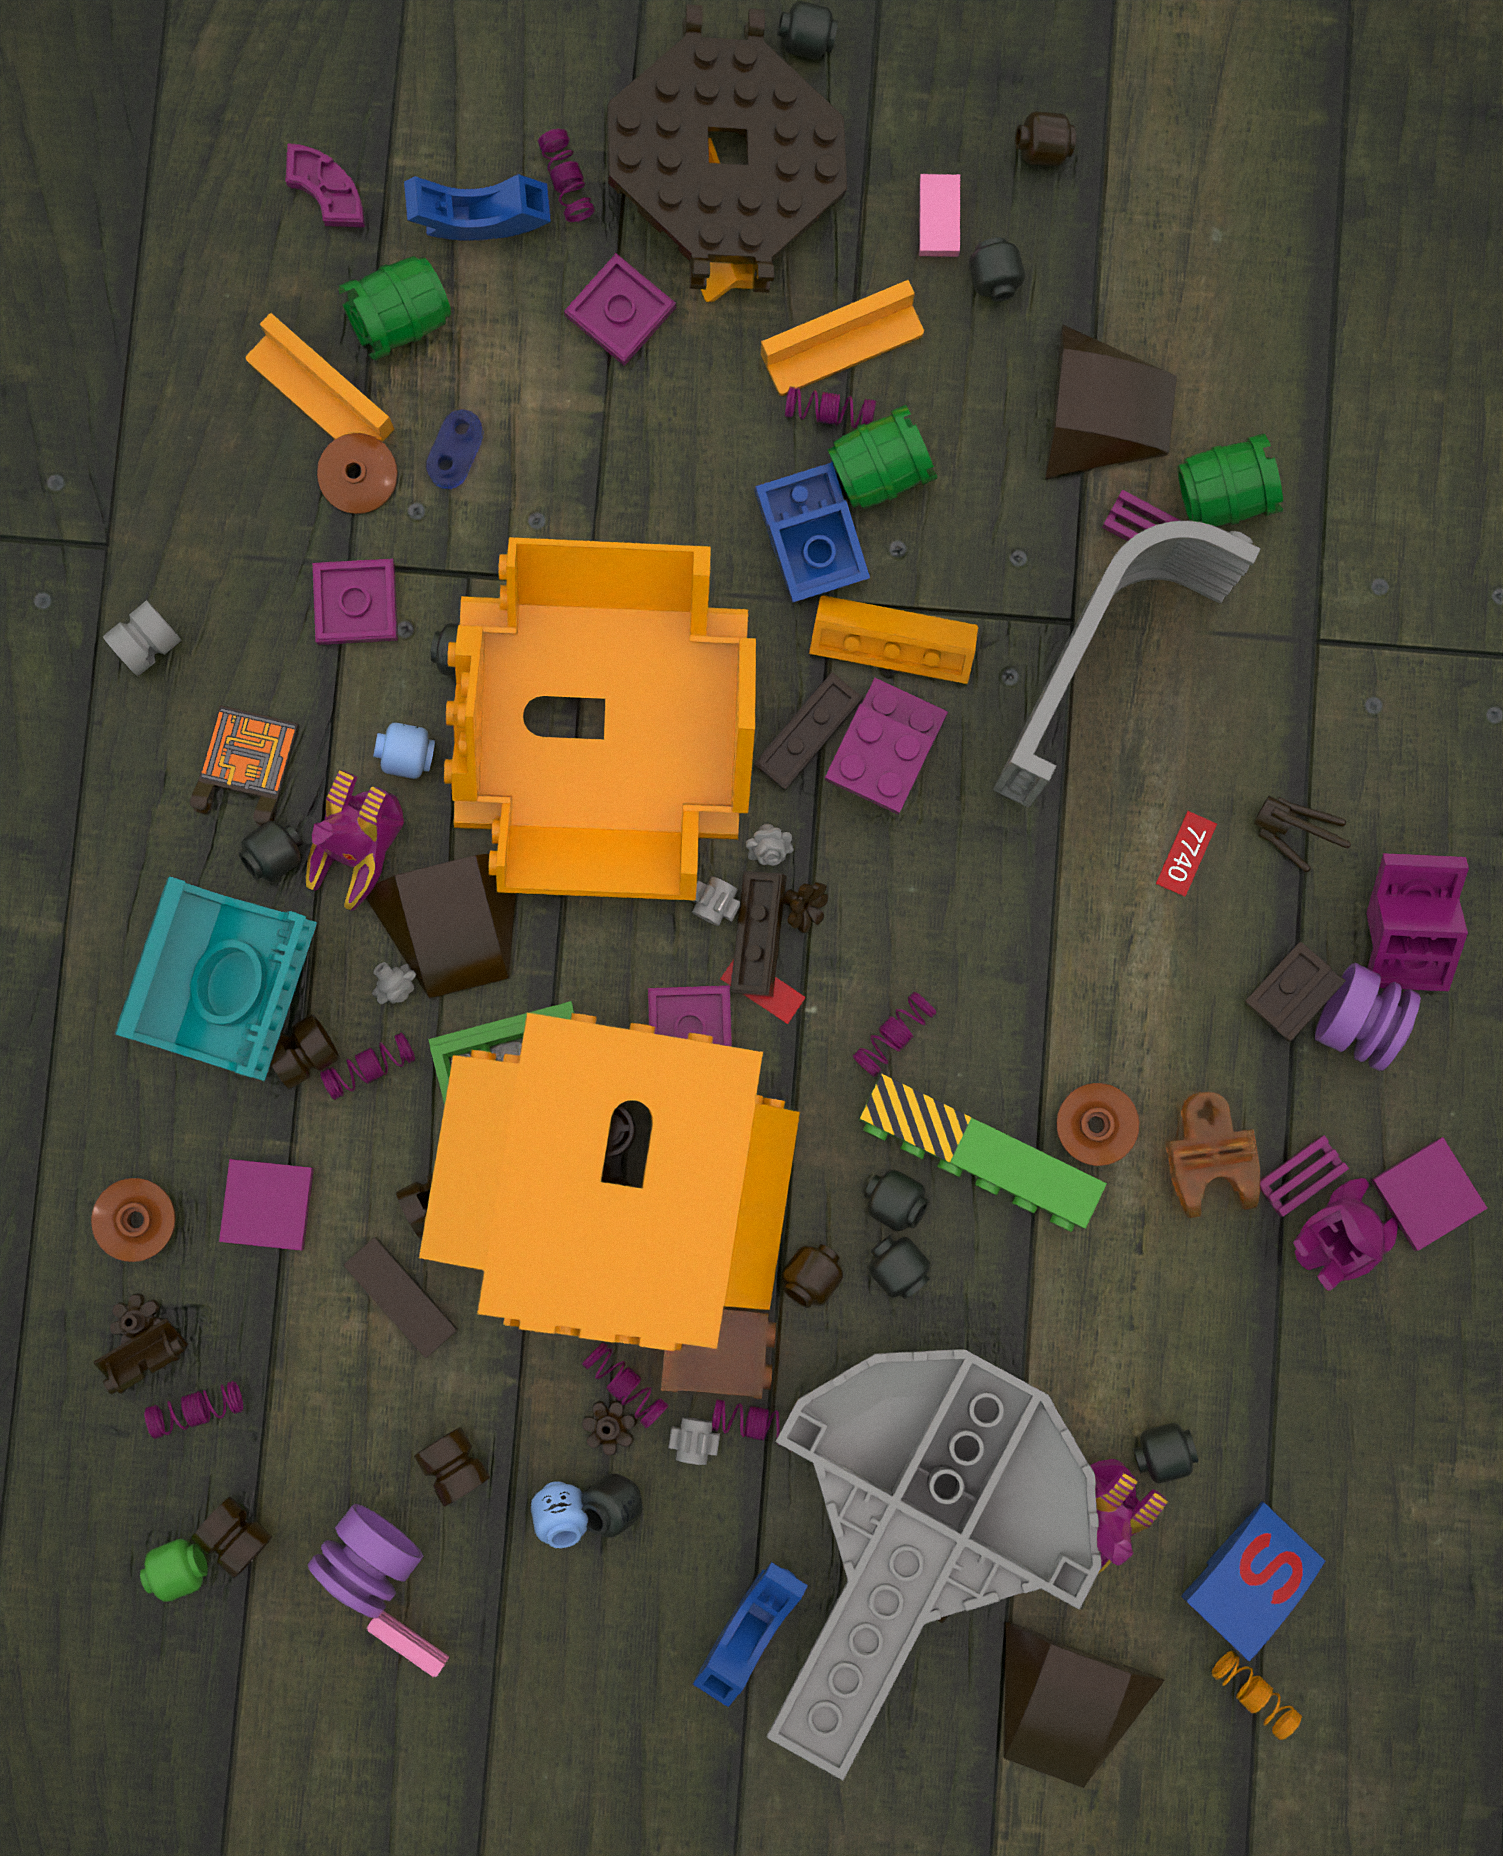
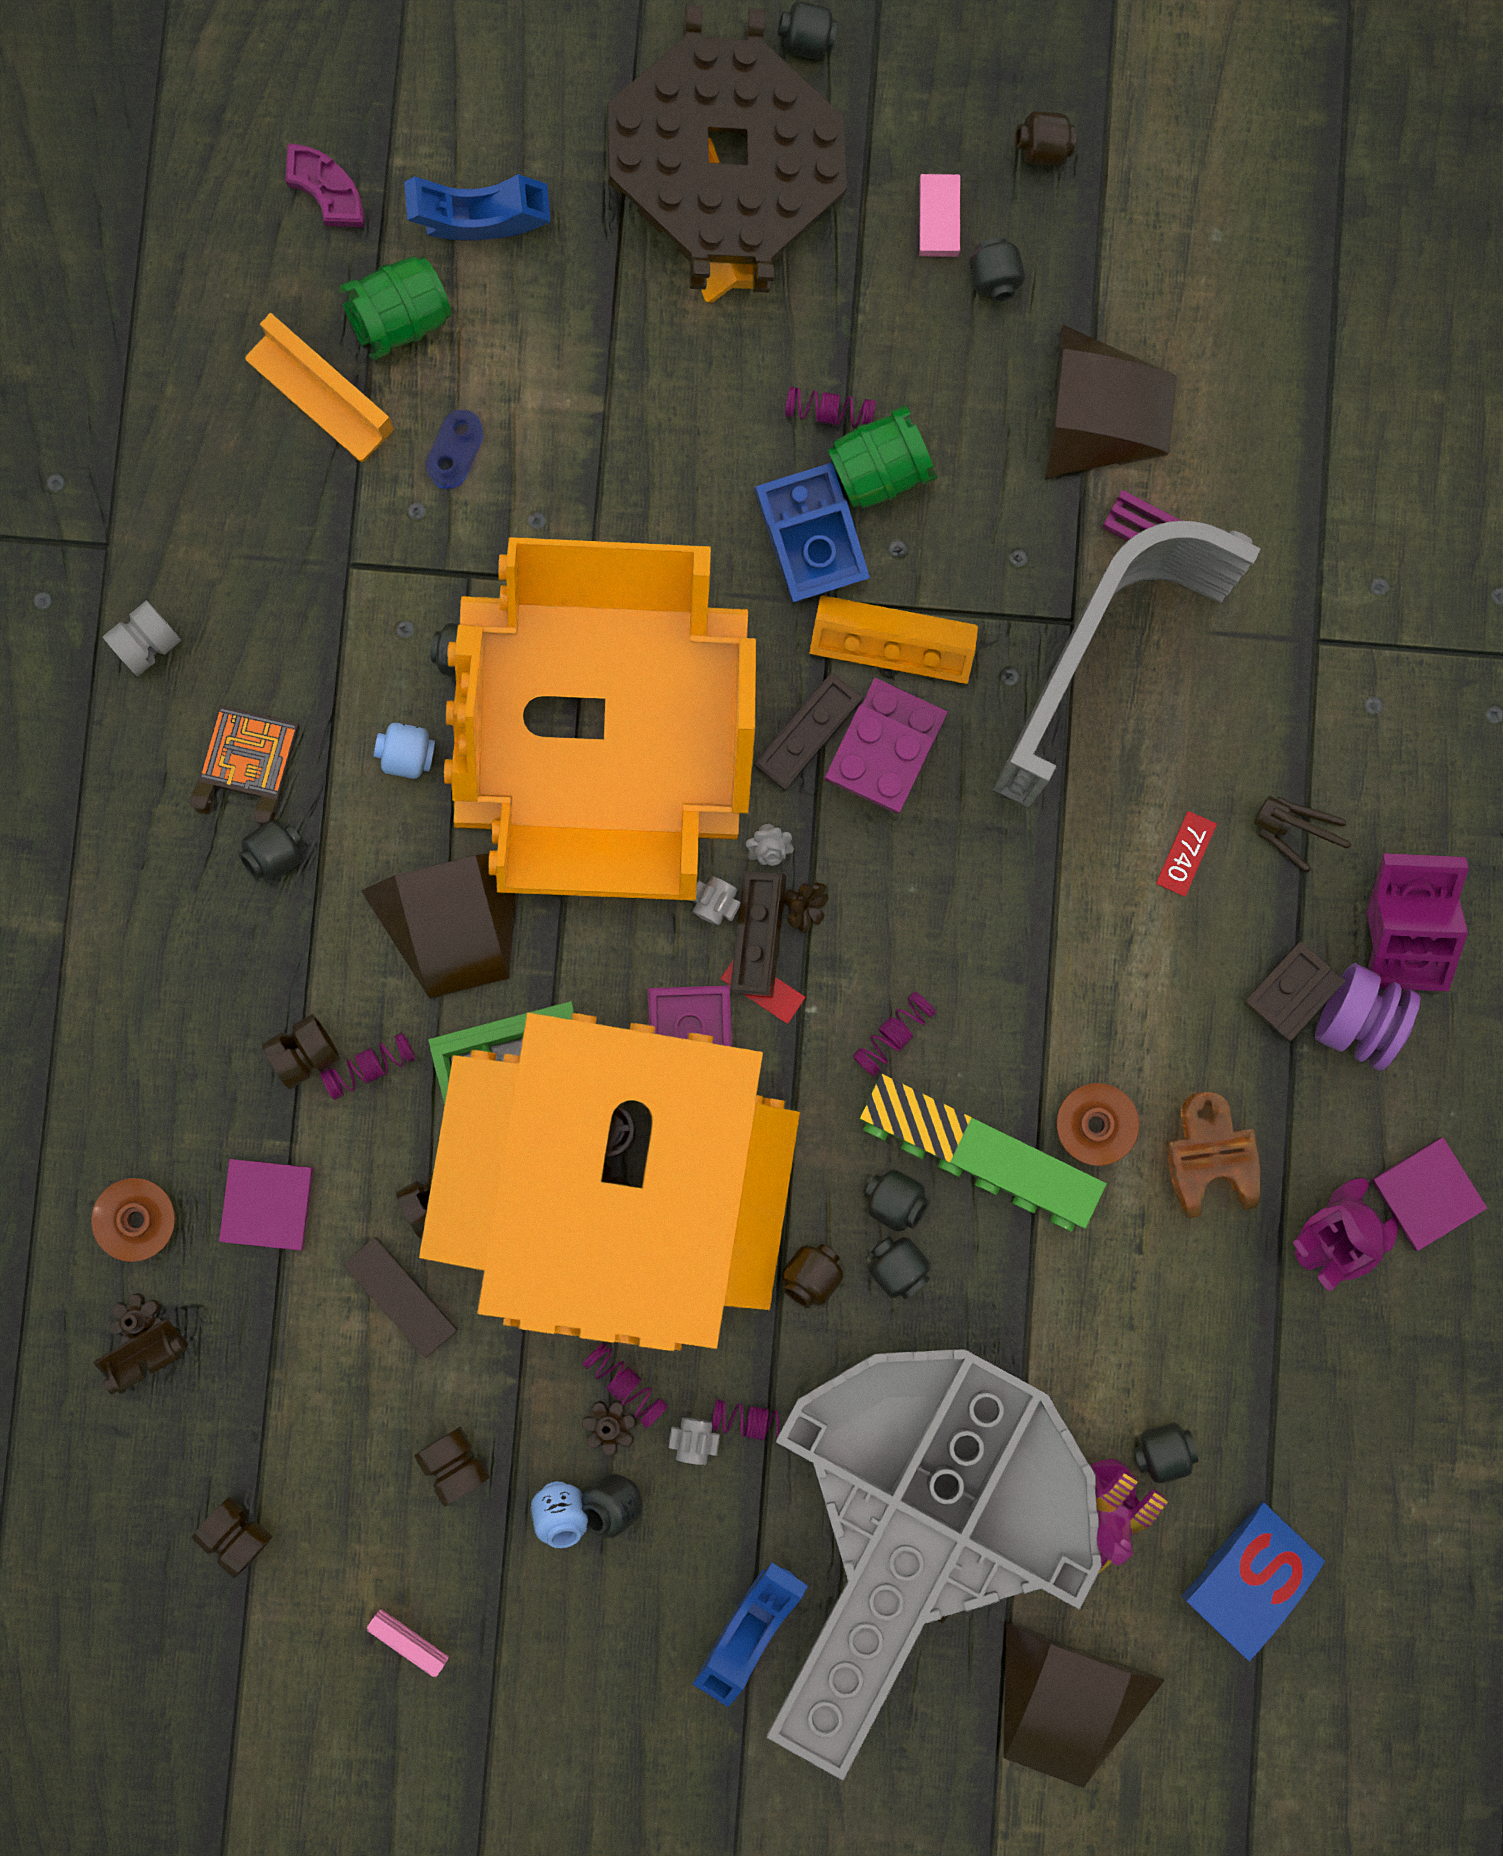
teal panel [114,876,317,1081] -> none
bright green head [140,1539,208,1602] -> none
magenta piece [144,1381,243,1439] -> none
magenta piece [306,770,404,911] -> none
medium lavender wheel [308,1504,424,1618] -> none
magenta tile [312,559,398,645] -> none
dark orange dish [317,433,398,514] -> none
light grey plant [372,962,416,1004] -> none
magenta piece [538,129,595,222] -> none
magenta tile [564,254,676,366] -> none
clear orange panel [661,1309,776,1399] -> none
light orange panel [761,280,924,396] -> none
green piece [1177,434,1283,527] -> none
light orange piece [1212,1651,1302,1740] -> none
magenta tile [1256,1135,1349,1217] -> none

